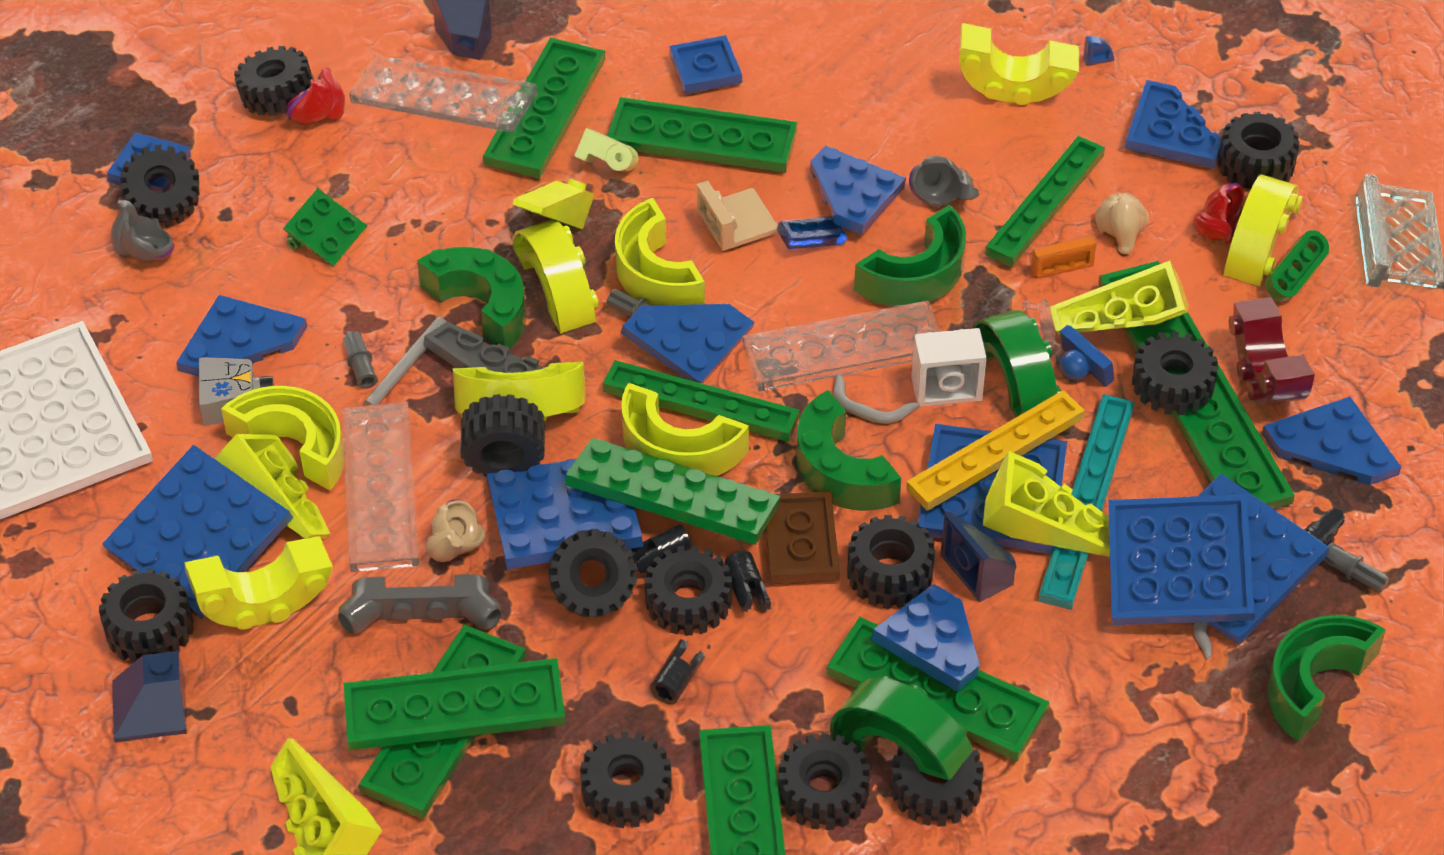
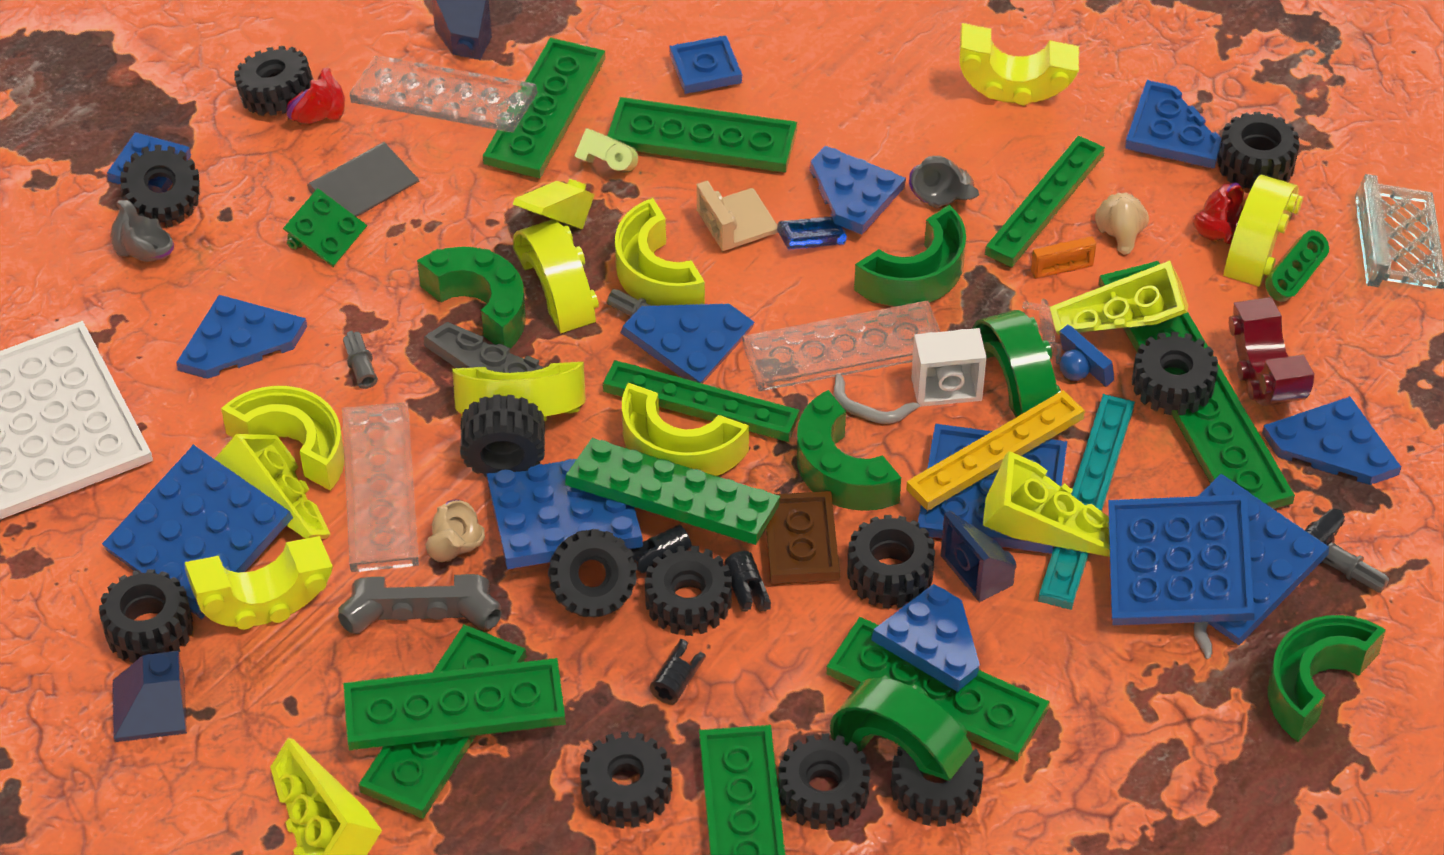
light grey torso [199,357,275,426] -> none
light grey bar [363,317,446,411] -> none
blue tile [1083,36,1114,65] -> none
none -> dark grey piece [307,142,419,217]

